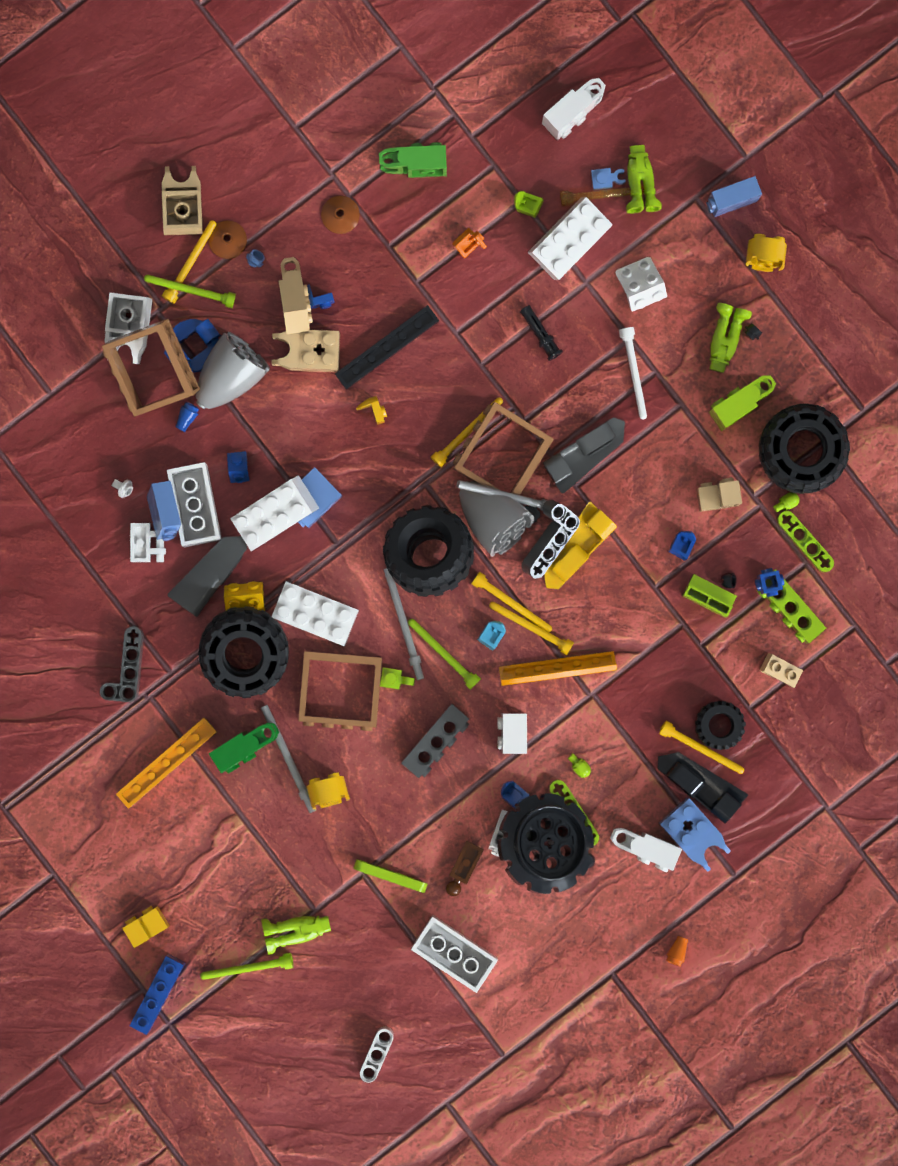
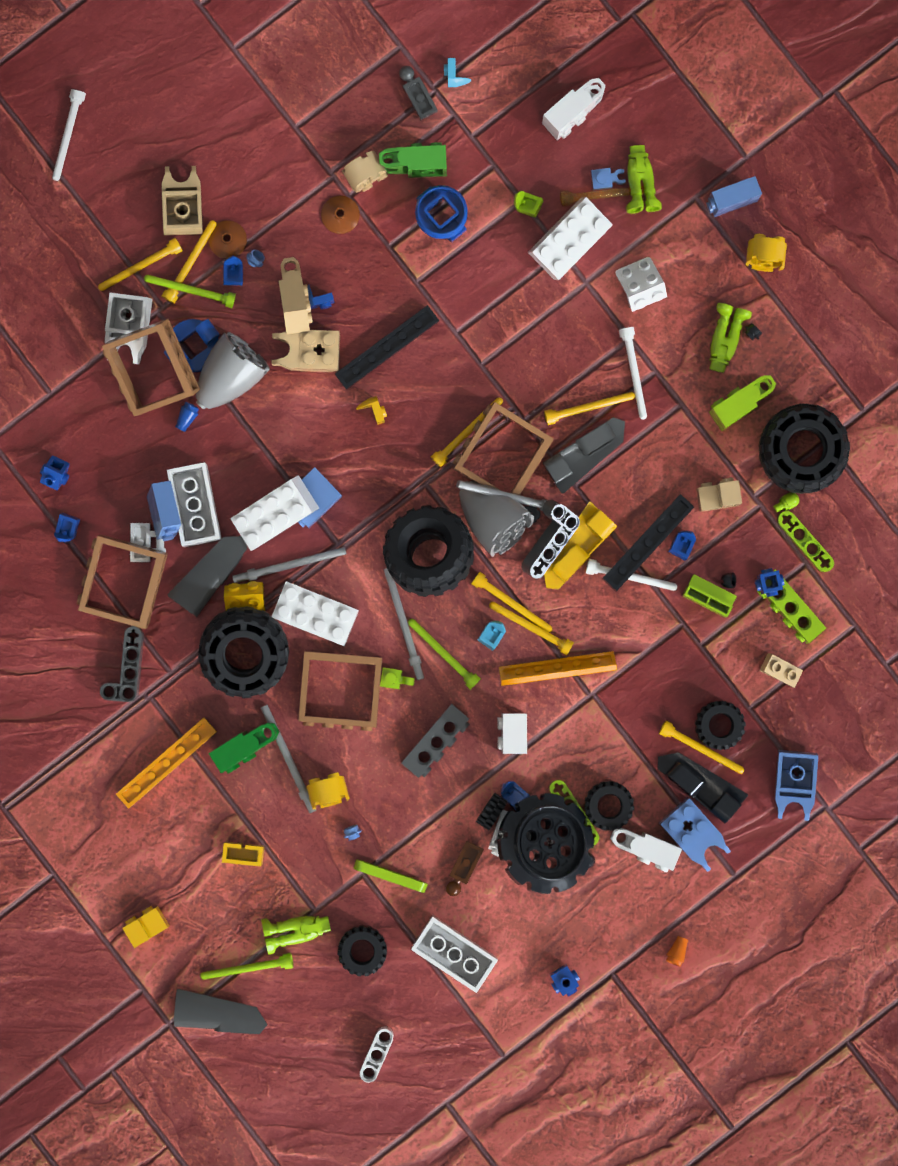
white plate [111,479,133,498] -> none
blue brick [130,954,186,1035] -> none
blue bracket [227,451,250,483] -> none
orange bracket [452,228,487,258] -> none
black pin [520,305,563,361] -> none
lime cylinder [568,753,591,778] -> none
none -> blue brick [40,455,70,491]
none -> white piece [52,89,86,181]
none -> blue plate [54,513,80,542]
none -> medium nougat window [77,534,168,629]
none -> yellow piece [98,238,183,291]
none -> dark grey panel [174,989,268,1034]
none -> yellow piece [222,842,265,866]
none -> blue plate [223,255,243,286]
none -> light grey bar [232,547,347,583]
none -> black tyre [338,925,387,977]
none -> tan brick [342,151,388,193]
none -> medium blue plate [343,824,362,841]
none -> dark grey plate [399,66,438,121]
none -> blue piece [415,185,468,243]
none -> medium azure plate [444,58,471,87]
none -> black tyre [476,793,508,830]
none -> yellow piece [544,392,635,425]
none -> blue brick [550,964,580,996]
none -> black tyre [584,781,634,831]
none -> white piece [585,558,677,591]
none -> black plate [602,494,694,592]
none -> medium blue brick [775,750,819,821]

